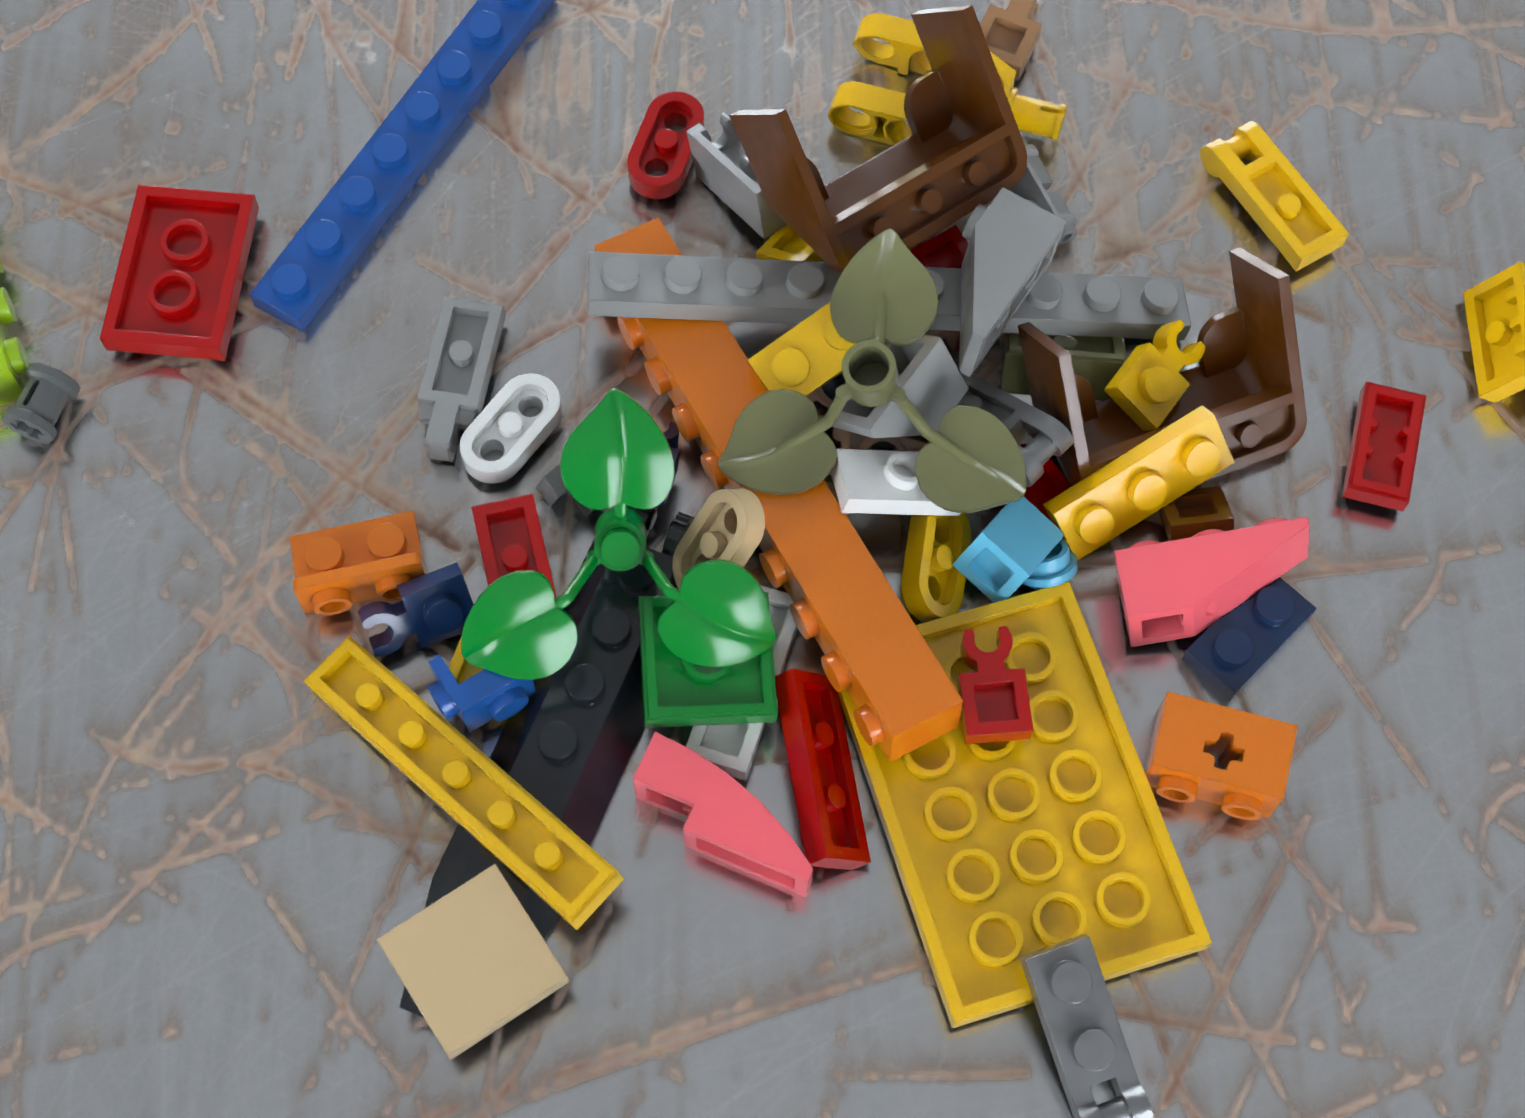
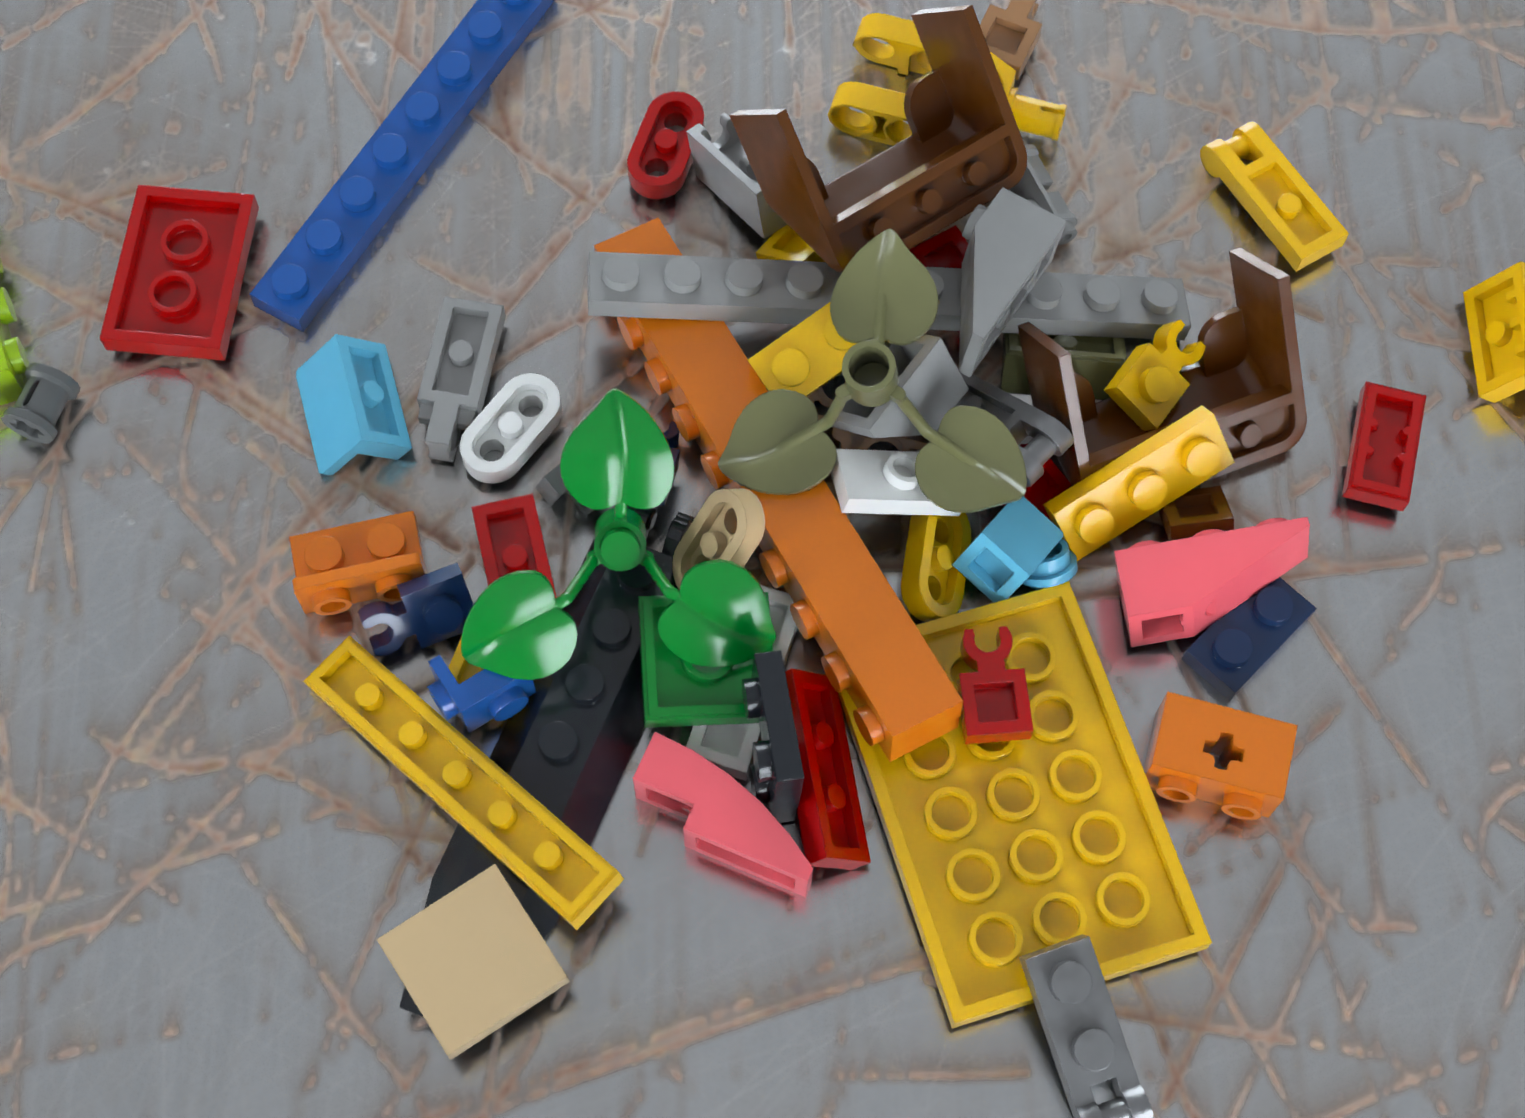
none -> medium azure panel [296,334,412,475]
none -> black plate [742,650,805,823]

